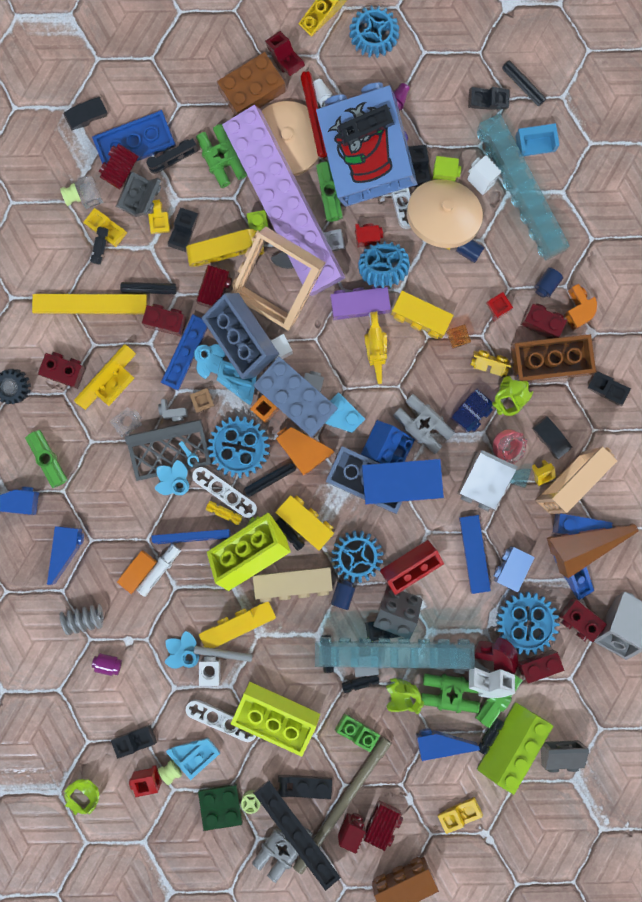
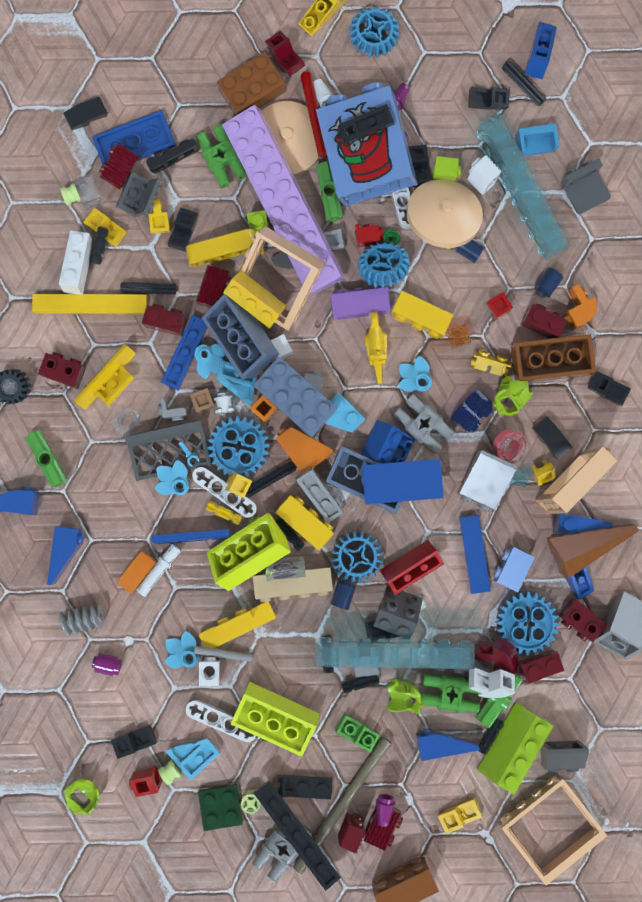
none -> white brick [59,231,94,295]
none -> white brick [214,393,235,414]
none -> yellow brick [223,270,287,328]
none -> yellow tile [225,472,252,498]
none -> clear tile [266,556,306,581]
none -> light grey plate [295,467,344,523]
none -> magenta cone [376,794,395,826]
none -> green plate [382,229,400,246]
none -> medium azure plate [398,356,432,392]
none -> light nougat window [498,774,607,885]
none -> blue slope [525,22,557,79]
none -> dark grey bracket [561,159,611,214]

